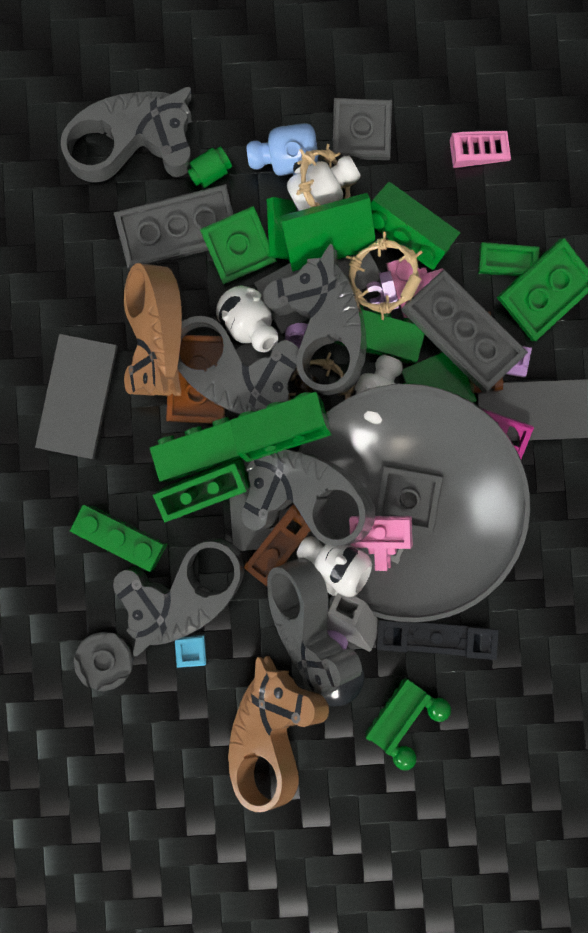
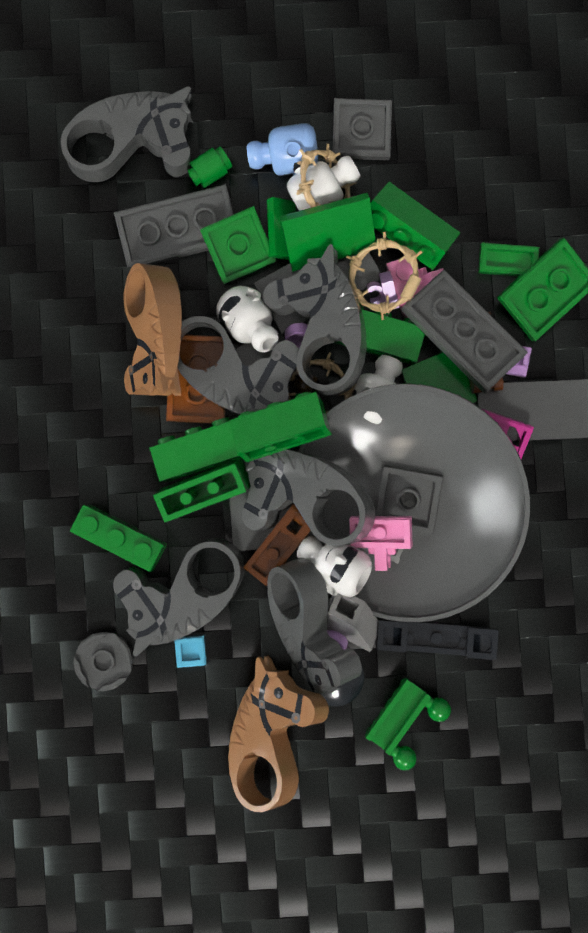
dark grey tile [35,334,118,459] -> none
bright pink slope [449,131,511,168] -> none

